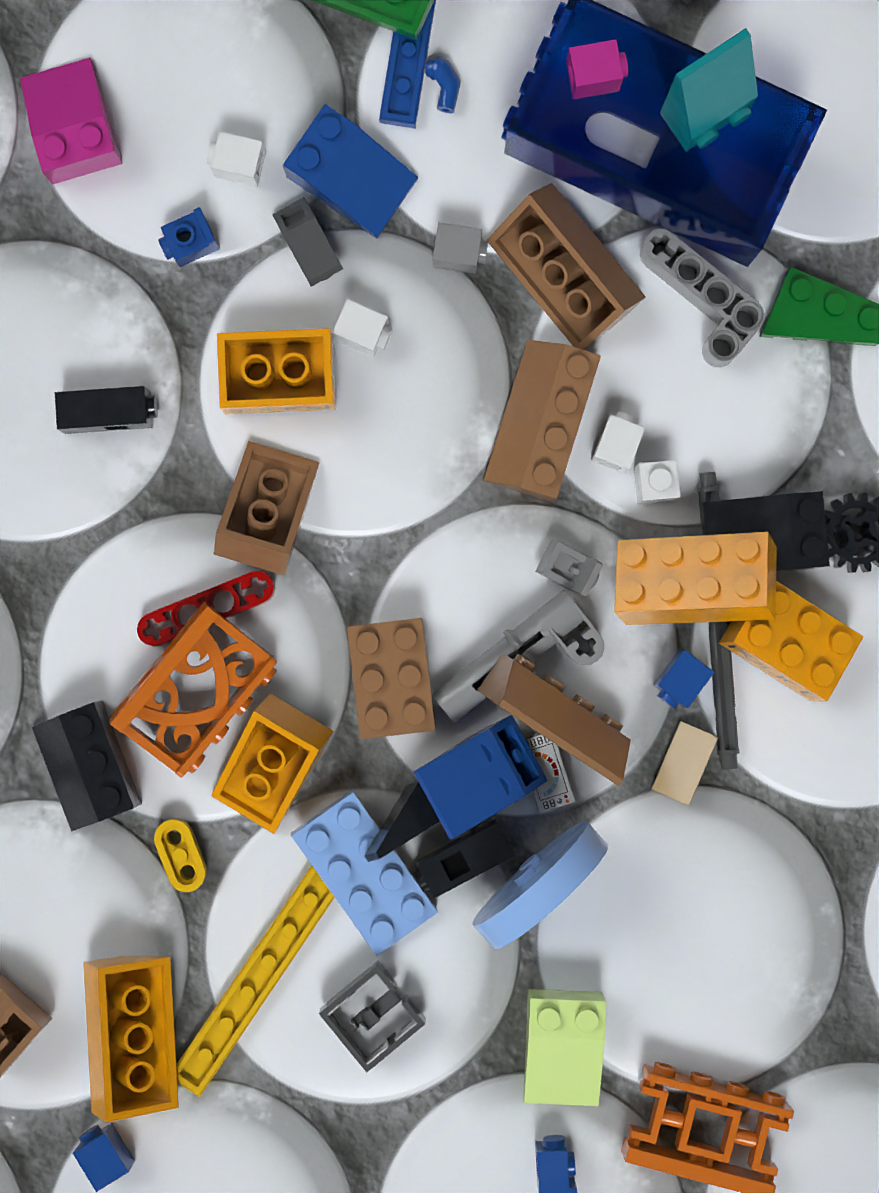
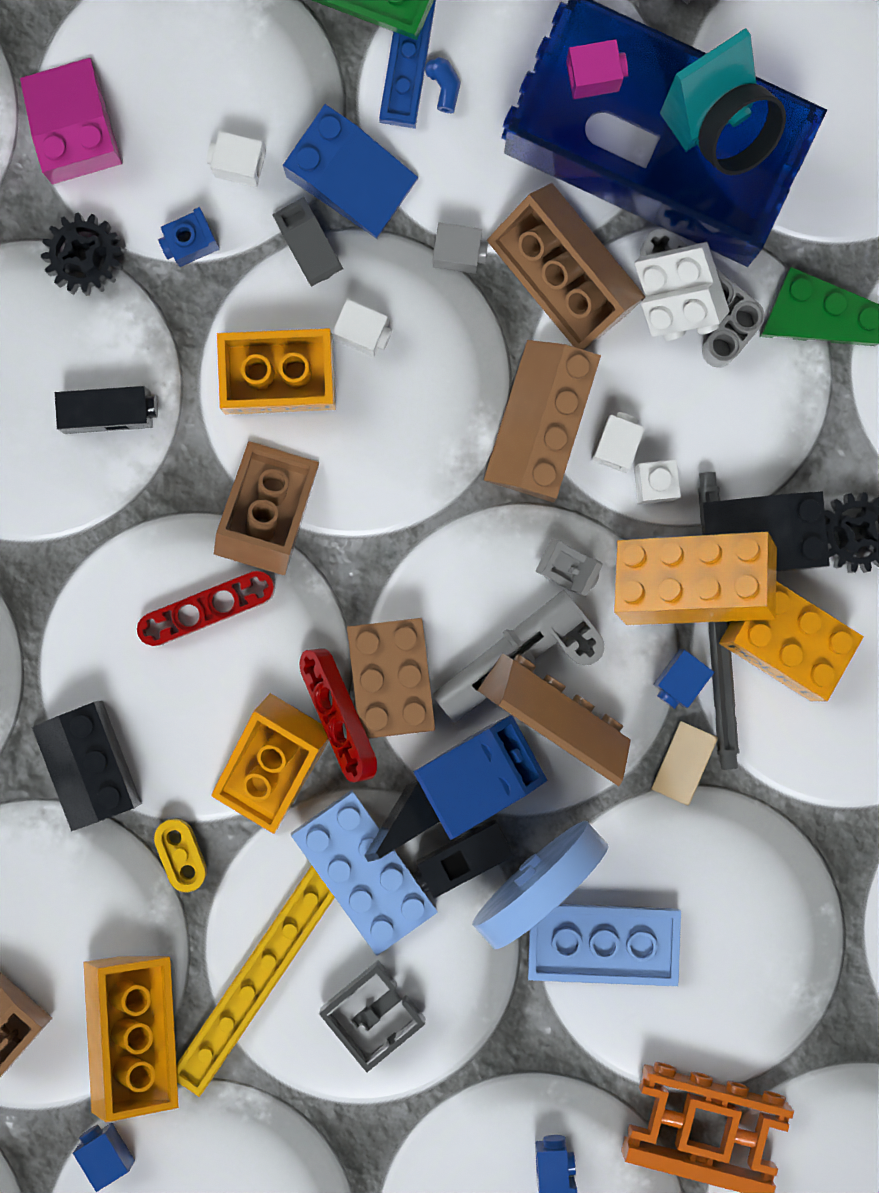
orange fence [109,602,277,778] -> none
yellowish green slope [524,989,606,1106] -> none
white tile [525,734,575,813] -> none
none -> black gear [41,212,124,296]
none -> red beam [299,648,377,783]
none -> light blue plate [528,904,681,986]
none -> white plate [634,242,730,341]
none -> black tyre [699,84,786,175]

